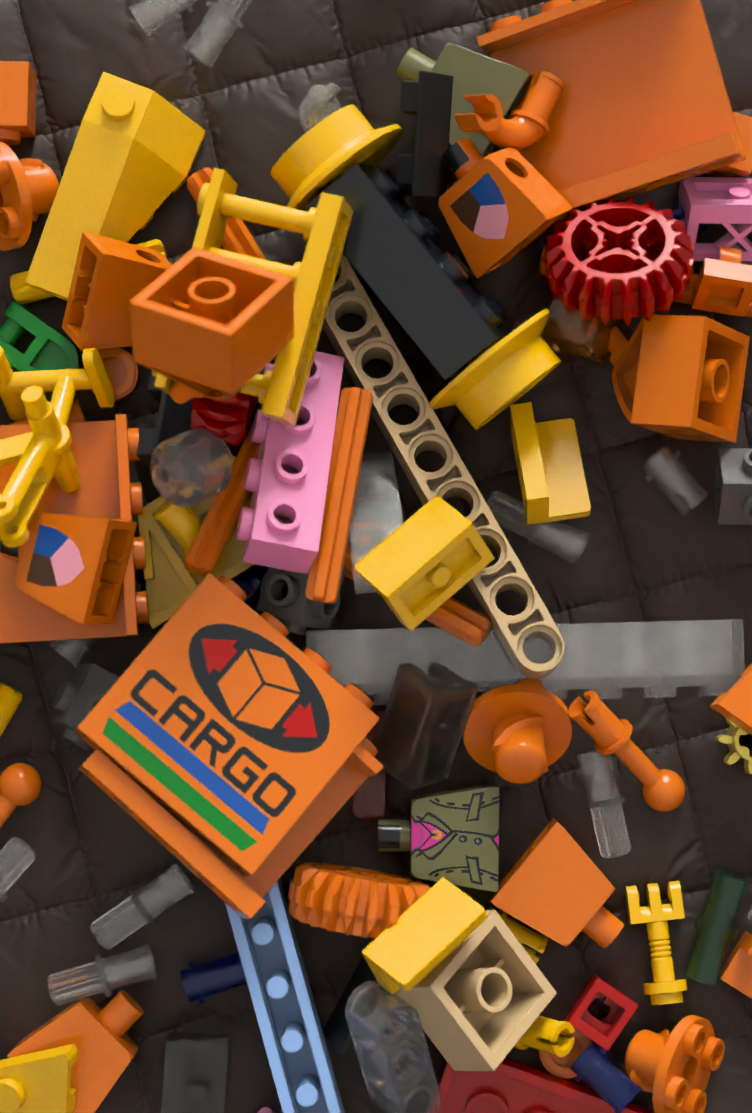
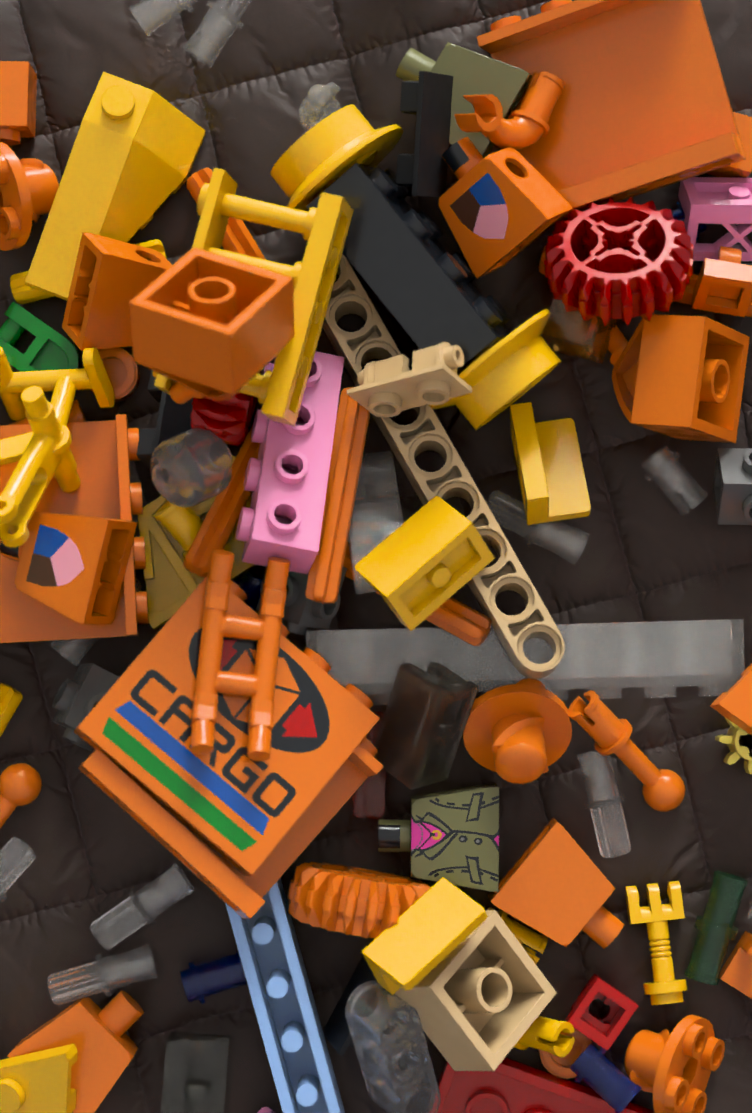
none -> orange piece [191,550,291,761]
none -> tan hinge [347,342,472,417]

